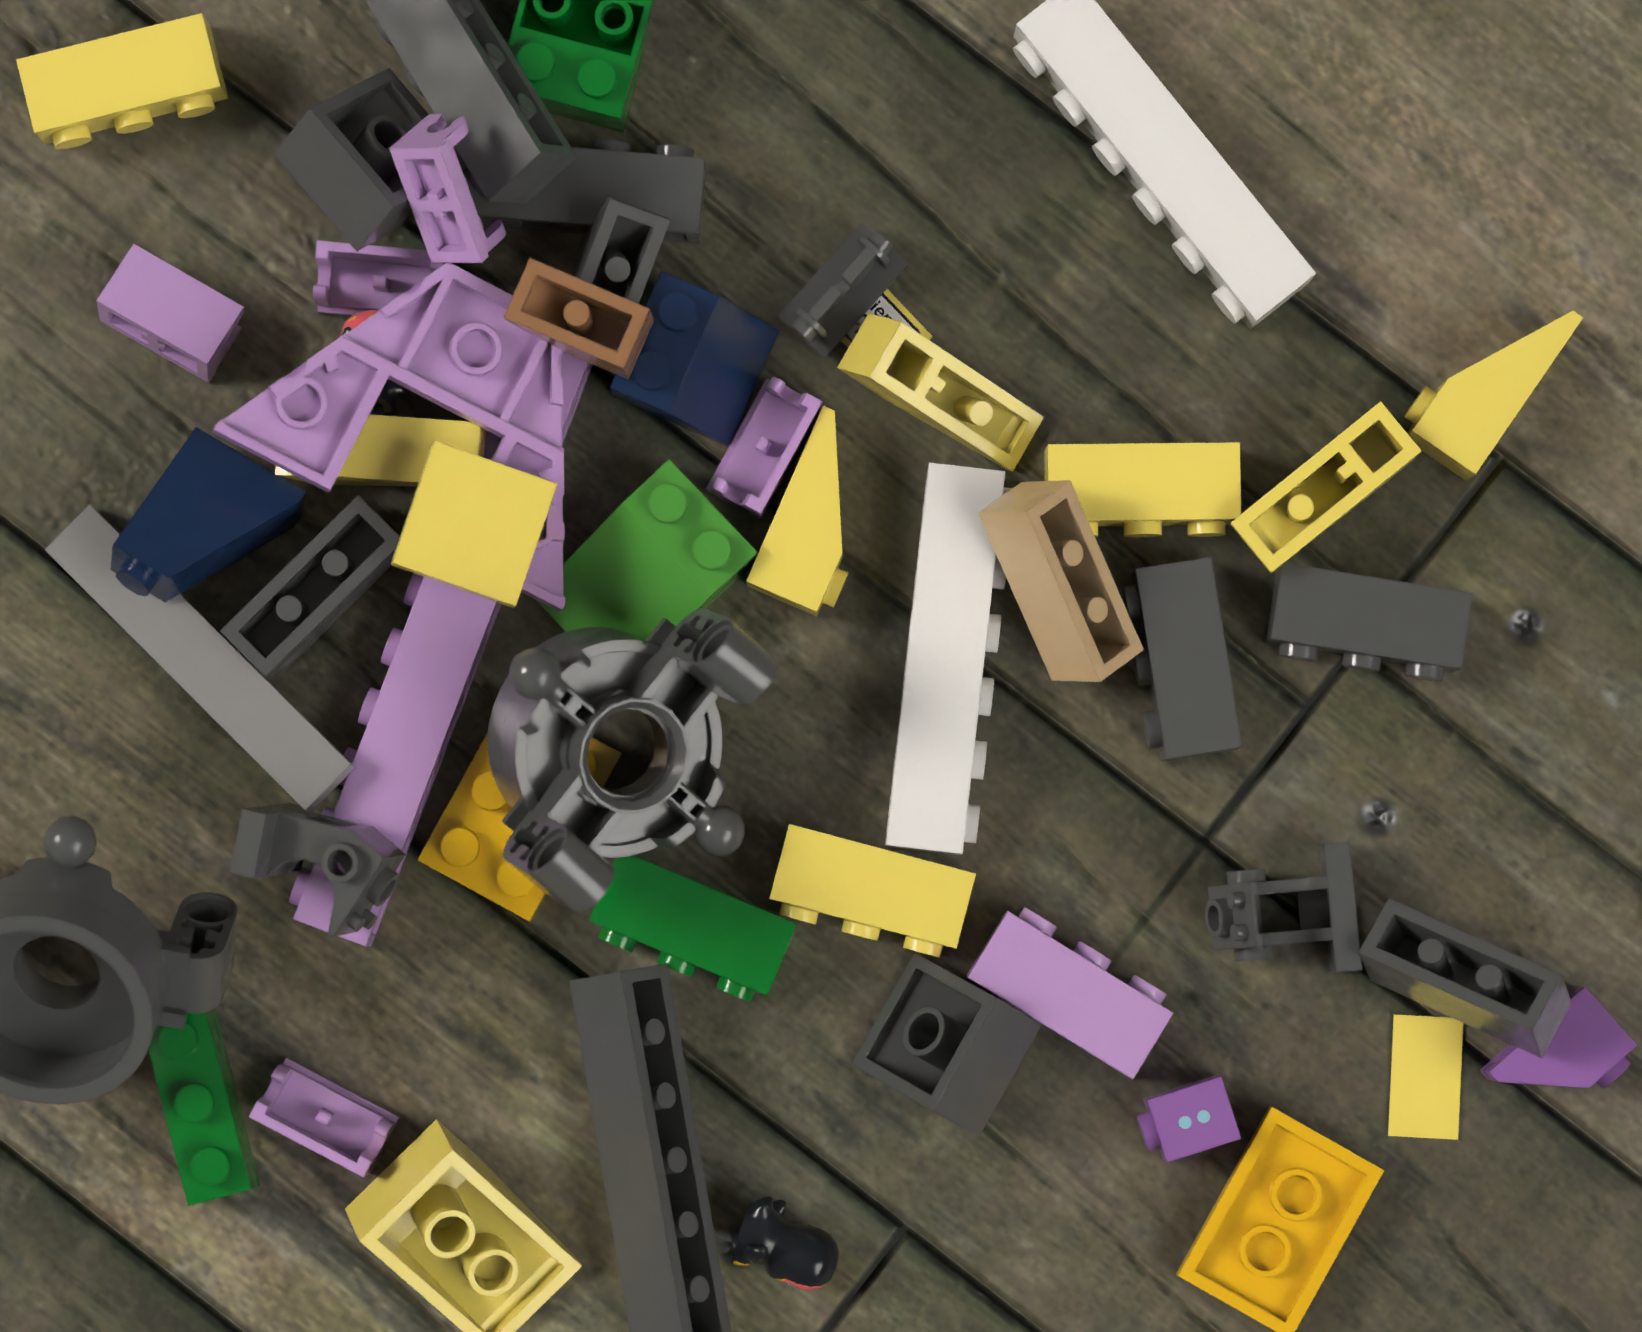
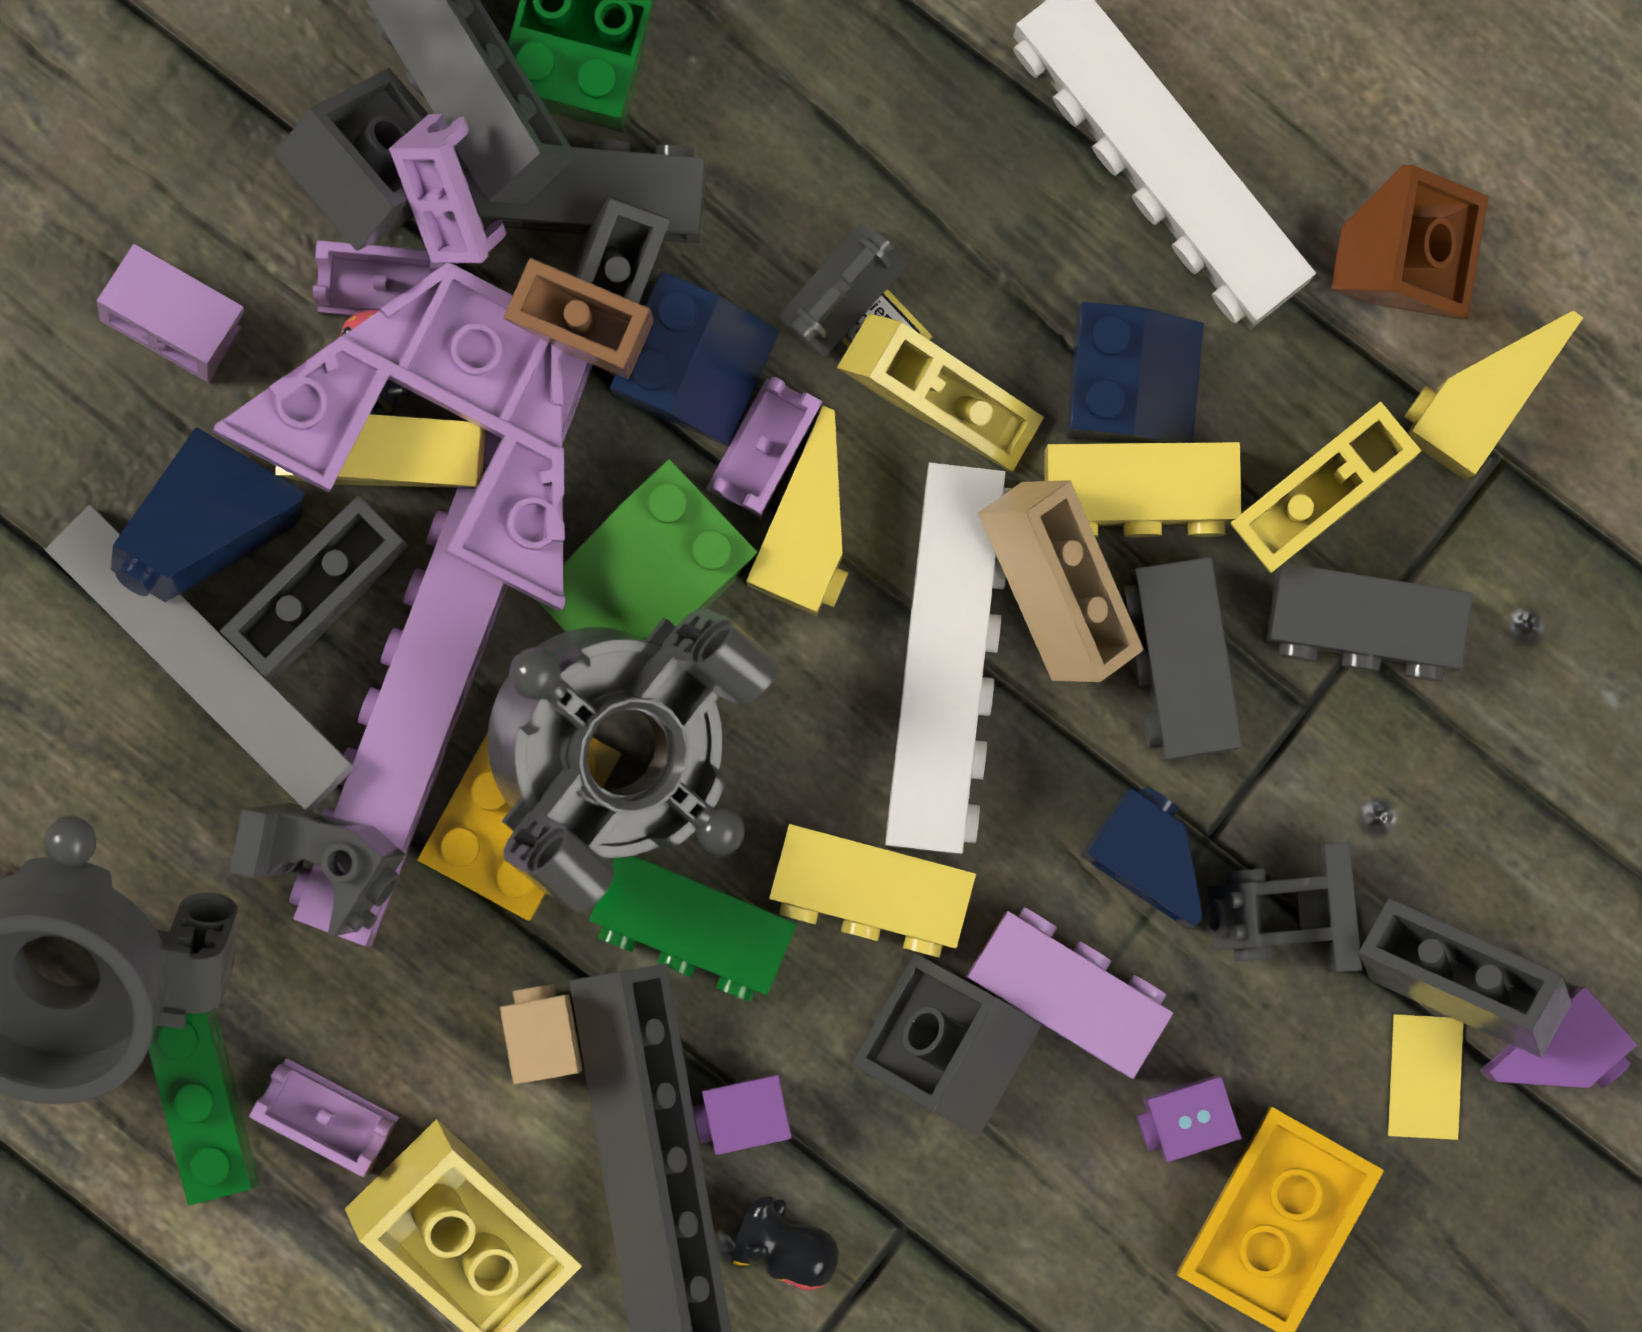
light yellow brick [16,13,229,149] -> none
light yellow tile [390,440,558,608] -> none
none -> tan brick [500,984,584,1085]
none -> medium lavender brick [693,1074,792,1155]
none -> dark blue slope [1065,302,1204,443]
none -> dark blue slope [1079,786,1203,928]
none -> dark orange slope [1331,165,1489,319]

